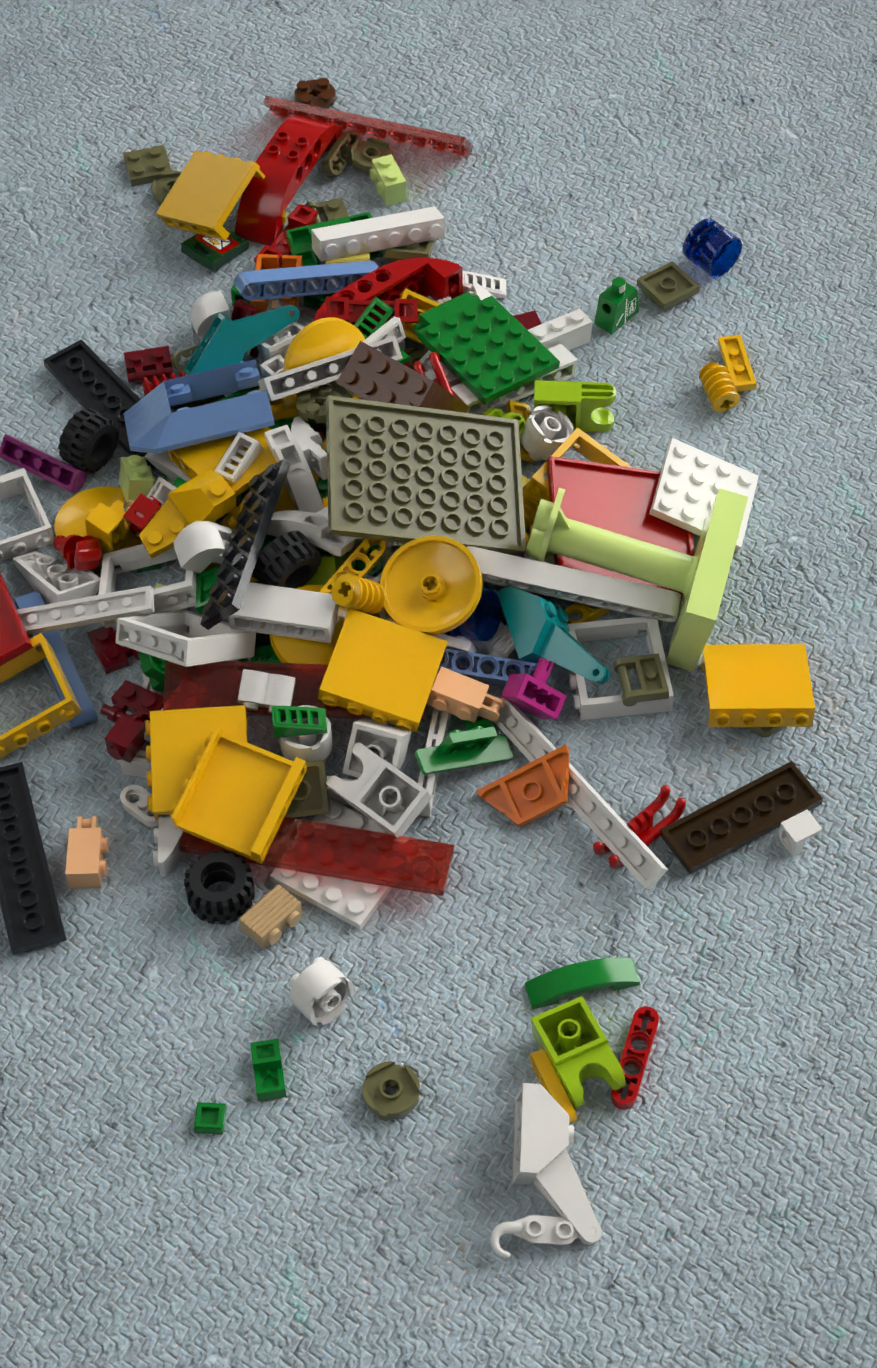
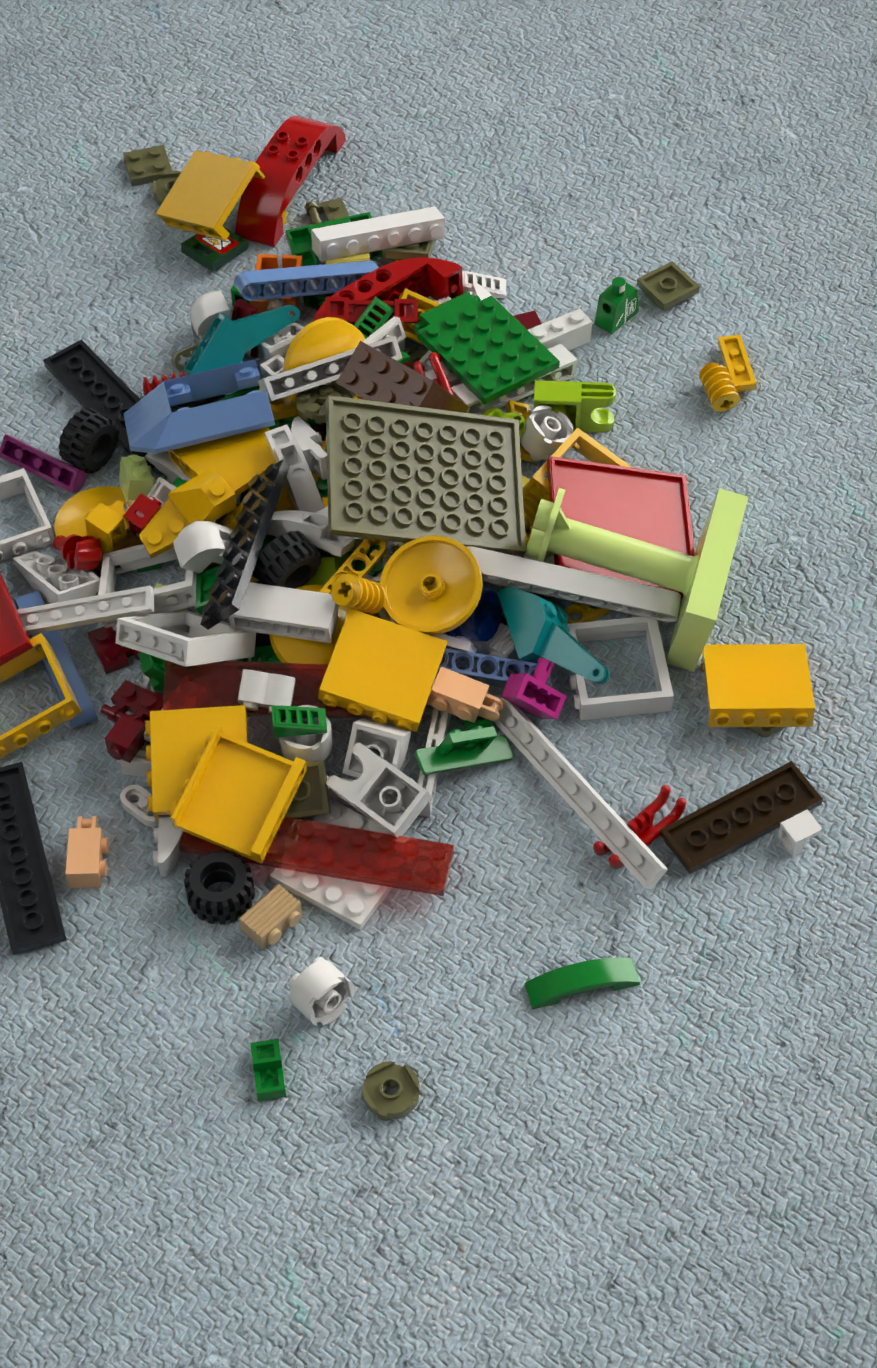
dark red plate [124,346,173,384] -> none
green tile [193,1102,227,1135] -> none
white slope [214,432,263,484] -> none
red slope [254,204,318,267] -> none
clear red plate [264,95,473,156] -> none
reddish brown plate [294,78,336,113] -> none
olive beam [322,130,360,177] -> none
olive plate [350,137,393,173] -> none
yellowish green brick [369,154,407,206] -> none
orange wing [476,744,570,827] -> none
white slope [490,1083,602,1258] -> none
yellow beam [529,1048,577,1124] -> none
lime brick [531,996,626,1108] -> none
red beam [611,1006,659,1110] -> none
olive plate [613,653,669,707] -> none
white plate [649,438,758,552] -> none
clear blue wheel [682,218,742,278] -> none

